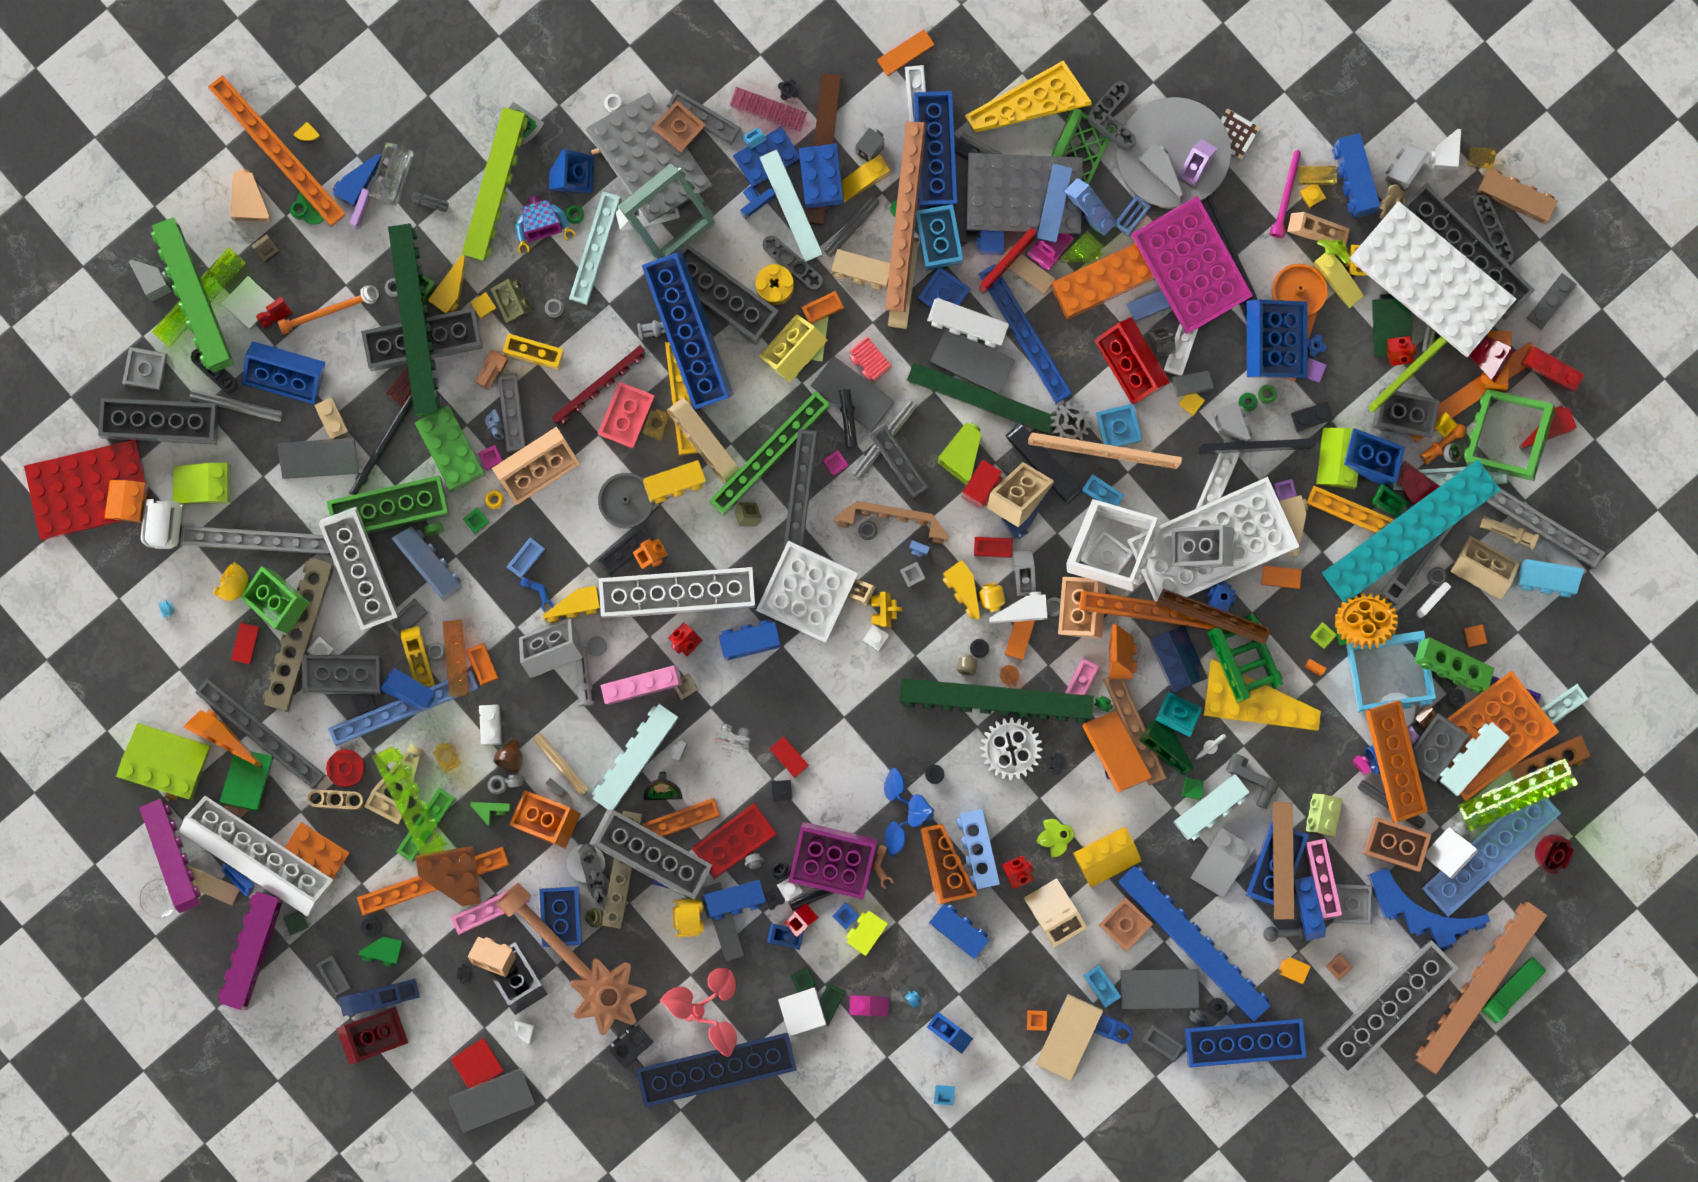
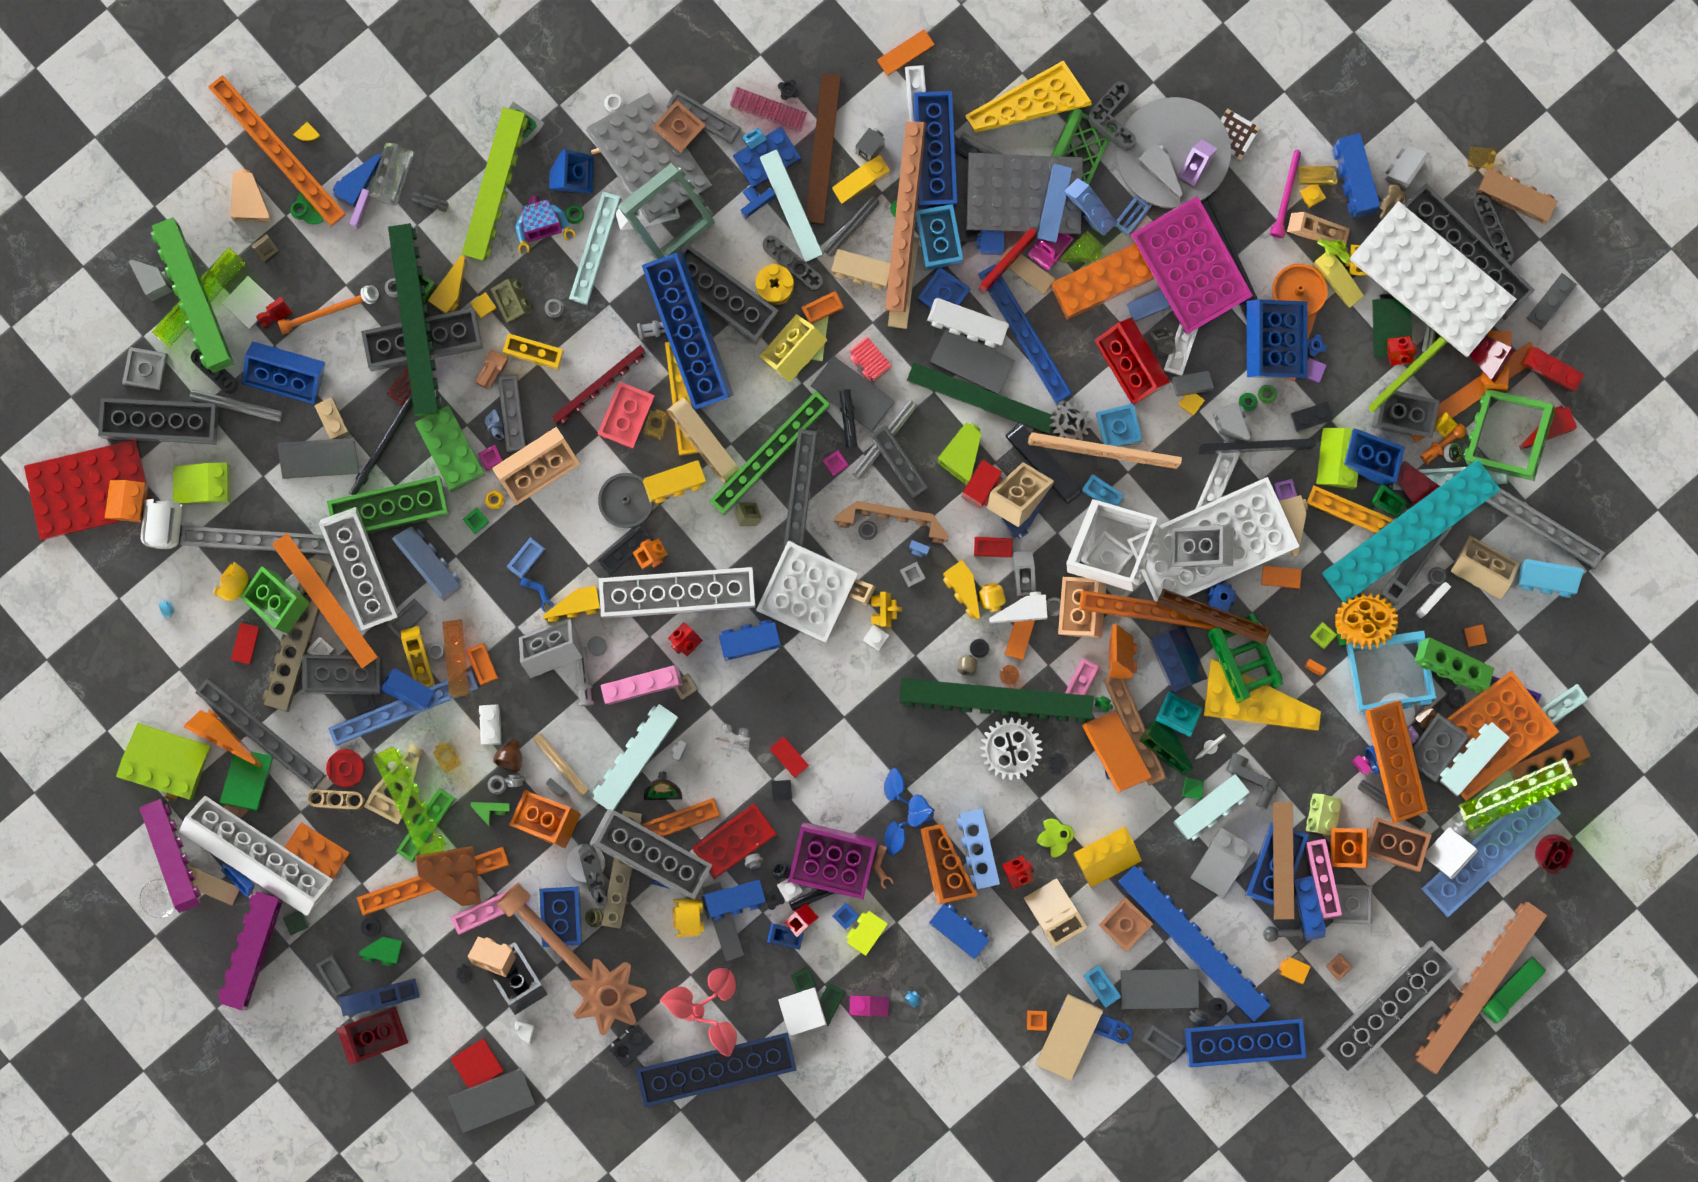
bright green tile [424,523,444,536] -> none
blue brick [799,144,845,209] -> none
black plate [925,765,944,784] -> none
blue slope [927,1012,973,1054] -> none
dark azure plate [934,1085,955,1106] -> none
blue arch [1368,868,1491,951] -> none
white slope [1430,129,1461,170] -> none
tan pin [1480,516,1539,550] -> none
none -> orange tile [272,533,378,669]
none -> orange slope [1331,828,1368,868]

